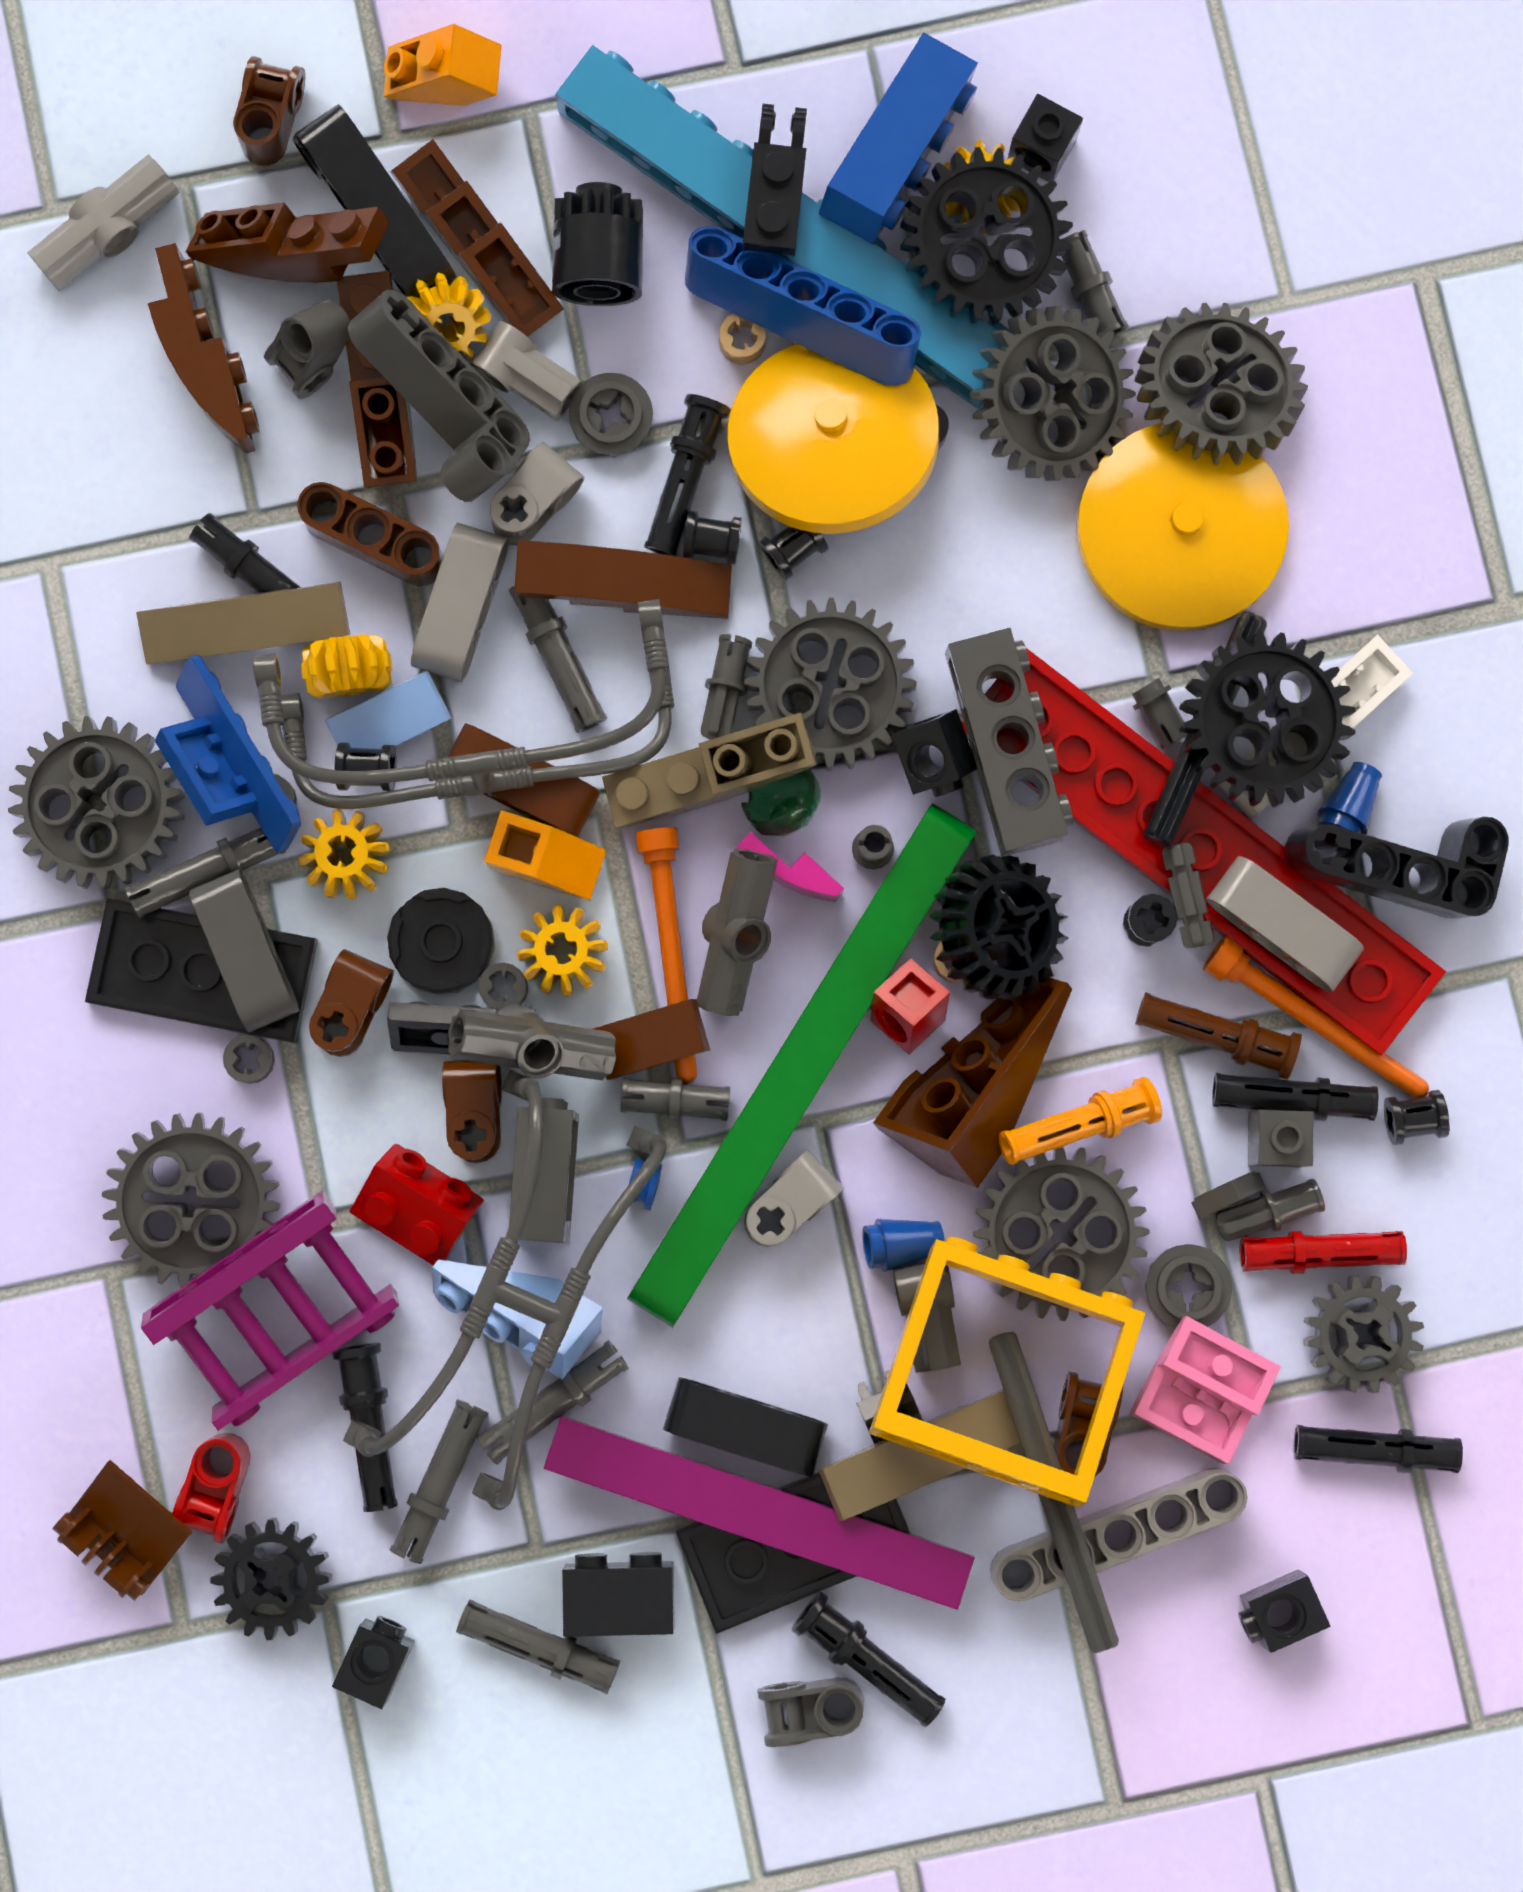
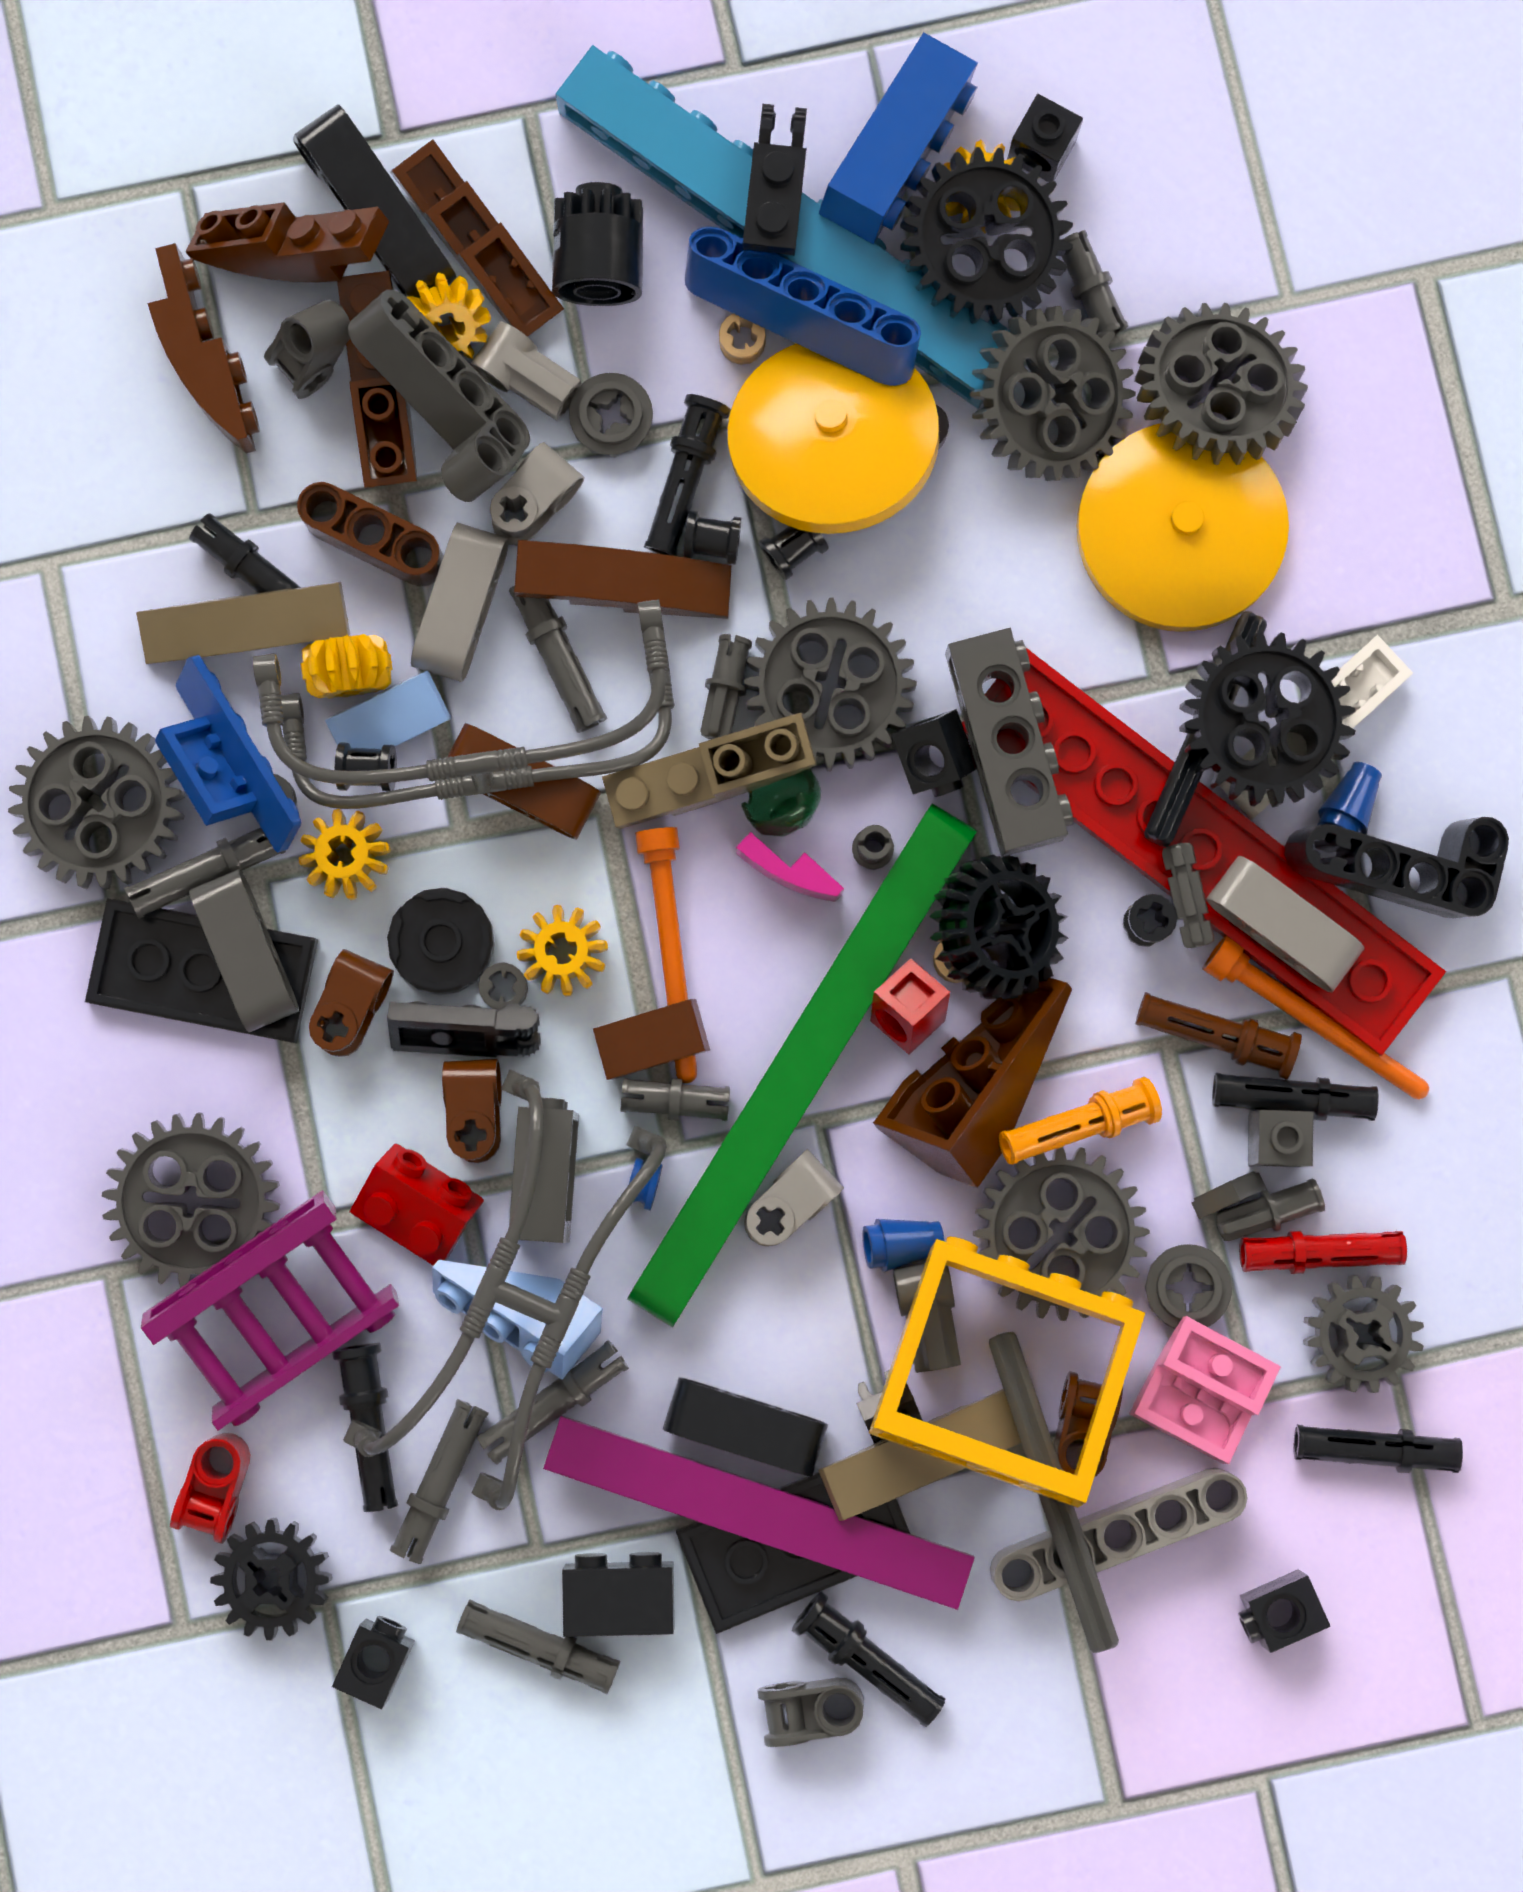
light grey piece [27,154,180,291] -> none
reddish brown hinge [52,1460,192,1601] -> none
dark grey bush [223,1034,275,1084] -> none
reddish brown piece [233,56,306,166] -> none
light orange slope [383,23,502,106] -> none
dark grey piece [448,1009,617,1081] -> none
light orange slope [484,810,607,901] -> none
dark grey piece [697,848,778,1016] -> none
dark grey pin [1132,678,1187,750] -> none
black bush [1384,1090,1450,1145] -> none

